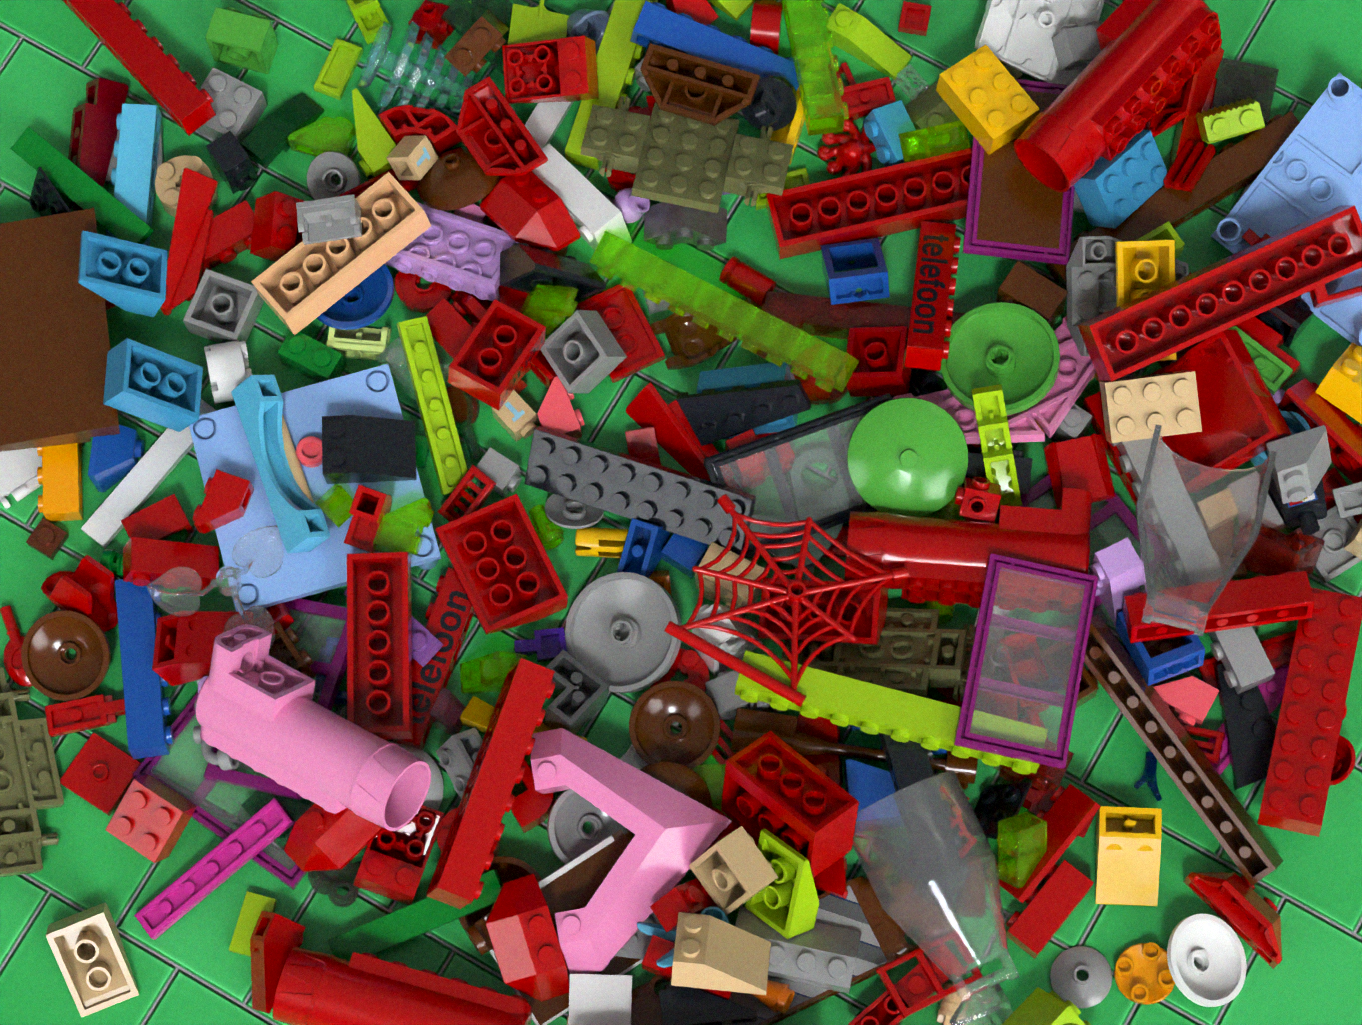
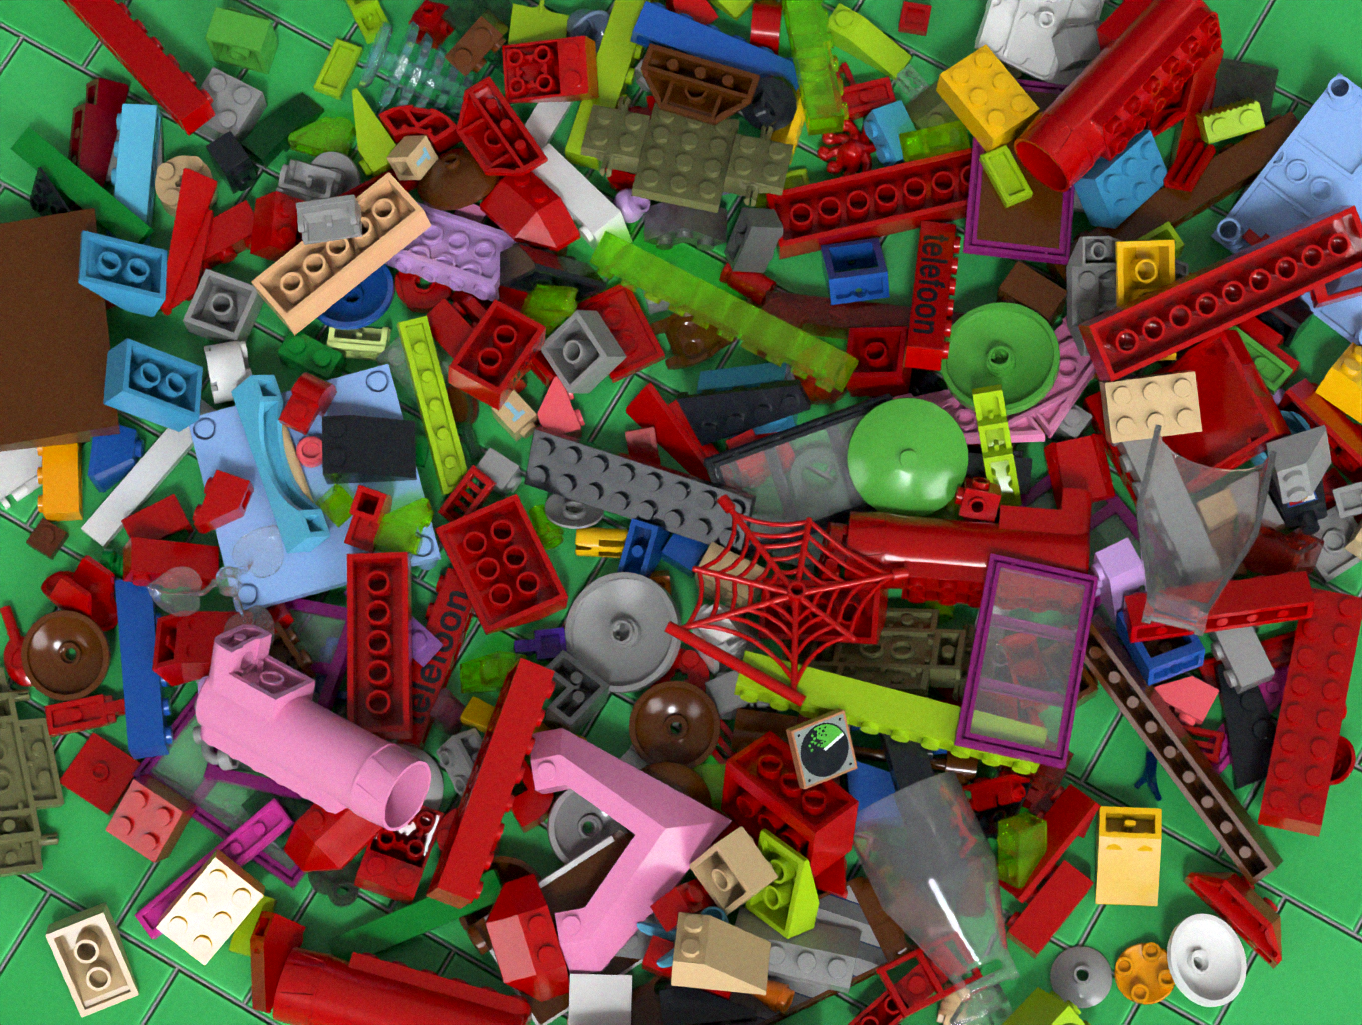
none -> brick [156,849,265,966]
none -> light grey hinge [276,159,345,201]
none -> red brick [278,372,337,435]
none -> dark grey brick [724,207,783,273]
none -> tile [786,708,858,790]
none -> red plate [818,522,848,581]
none -> red hinge [962,771,1030,812]
none -> lime tile [979,145,1033,208]

